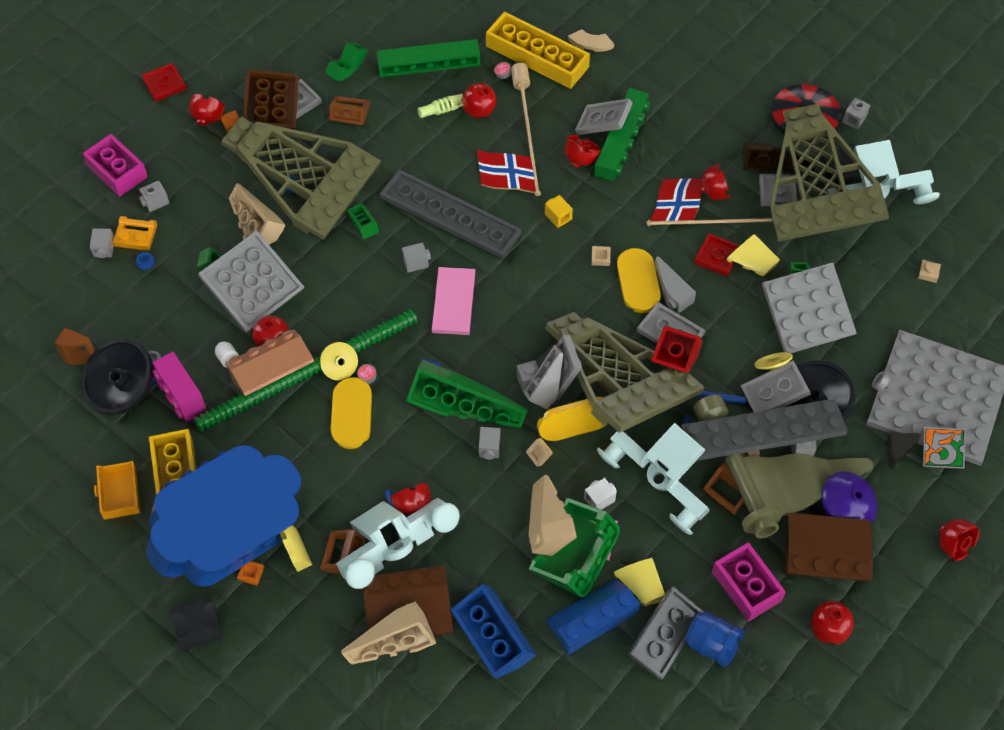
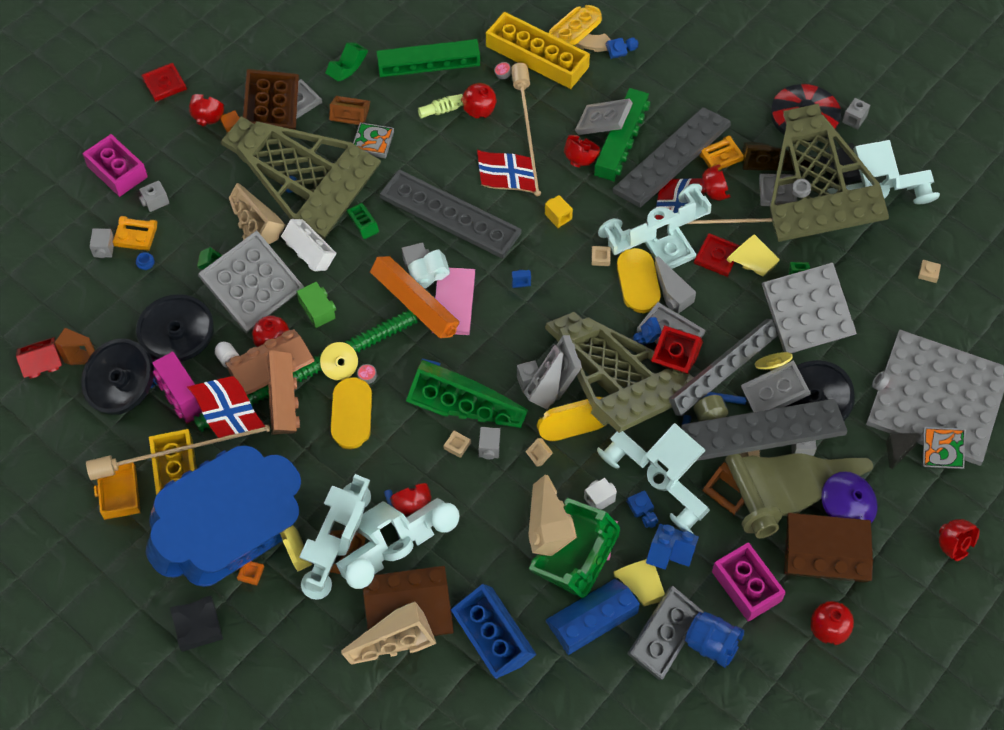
none -> red slope [16,337,62,378]
none -> flag [86,376,270,481]
none -> black dish [136,294,214,362]
none -> nougat slope [266,351,300,435]
none -> white brick [281,219,337,271]
none -> bright green brick [296,282,336,328]
none -> light aqua piece [299,474,371,600]
none -> tile [353,122,394,159]
none -> orange brick [370,256,460,338]
none -> light aqua brick [408,250,450,288]
none -> tan plate [444,431,471,458]
none -> blue plate [512,270,531,288]
none -> yellow tile [549,5,602,45]
none -> light aqua piece [598,183,711,269]
none -> blue plate [605,37,639,59]
none -> dark grey plate [613,107,731,208]
none -> blue plate [626,490,658,528]
none -> blue plate [633,317,662,346]
none -> blue brick [646,524,699,570]
none -> dark grey plate [669,319,778,416]
none -> light orange plate [699,136,744,170]
none -> light grey tile [792,179,811,198]

